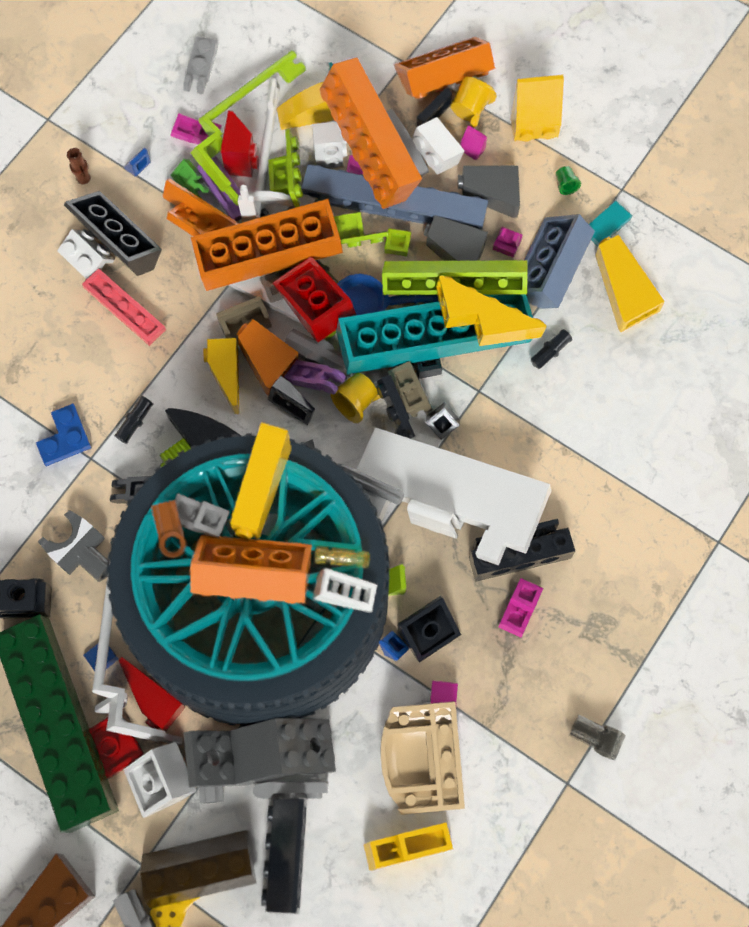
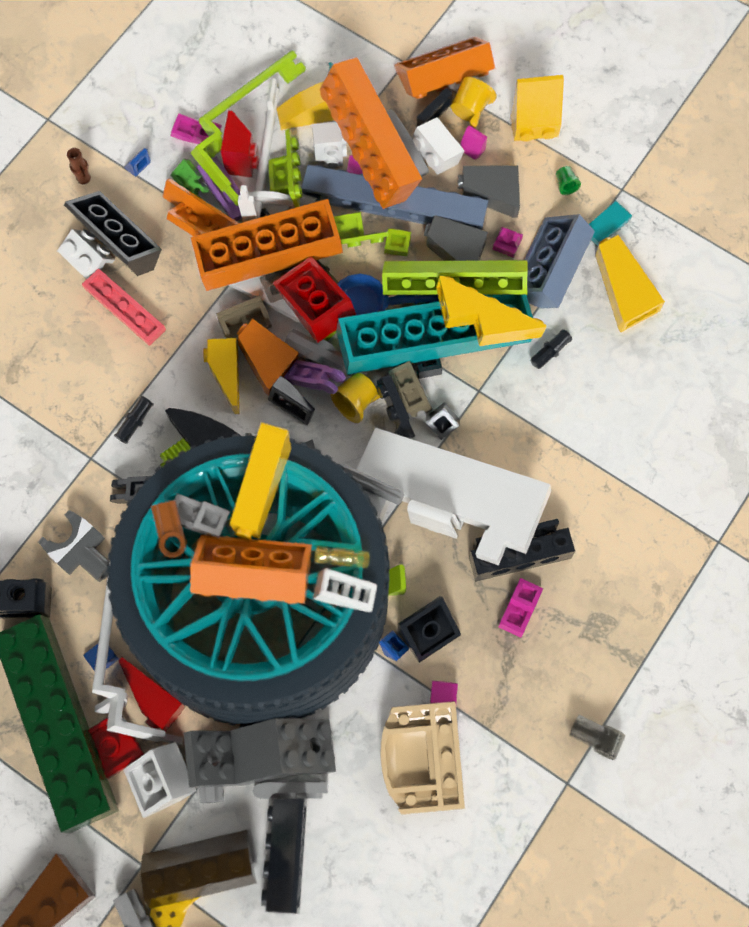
blue plate [36,404,92,467] -> none
light grey hinge [183,36,218,94] -> none
yellow slope [363,822,453,871] -> none

